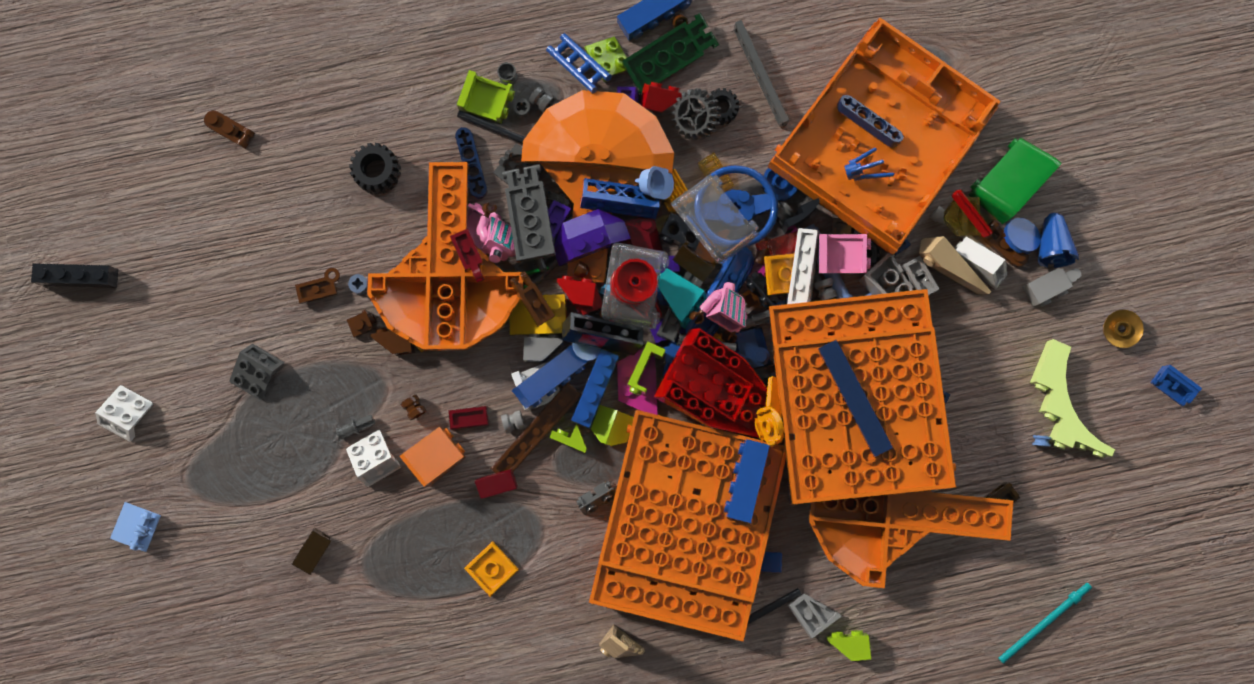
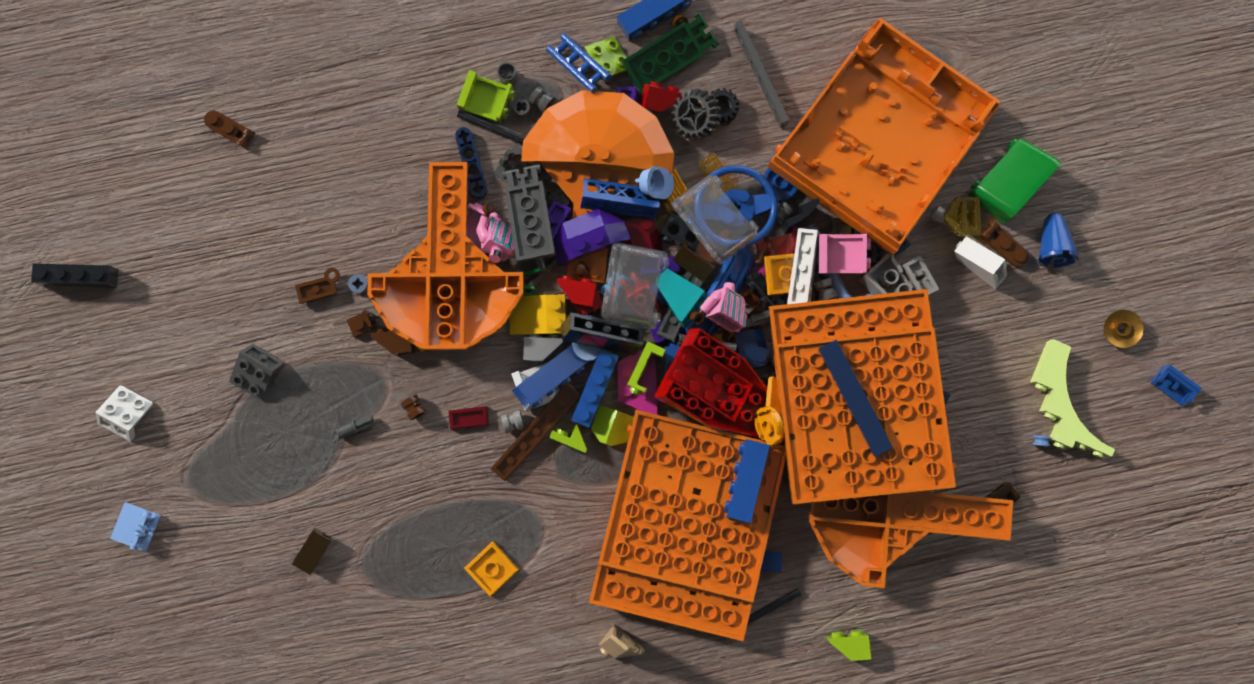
white bracket [346,430,401,487] -> none
black tyre [349,143,401,194] -> none
orange slope [399,427,466,487] -> none
dark red plate [450,228,484,283] -> none
dark red tile [474,469,518,499] -> none
reddish brown hinge [510,271,555,327] -> none
dark grey hinge [576,481,616,515] -> none
red wheel [610,258,658,306] -> none
light grey wing [788,594,842,638] -> none
dark blue beam [837,95,903,148] -> none
blue plant [844,148,894,181] -> none
tan wedge [919,236,991,294] -> none
red axle [952,189,993,238] -> none
teal bar [998,583,1092,664] -> none
blue tile [1004,218,1041,254] -> none
light grey hinge [1022,268,1082,307] -> none

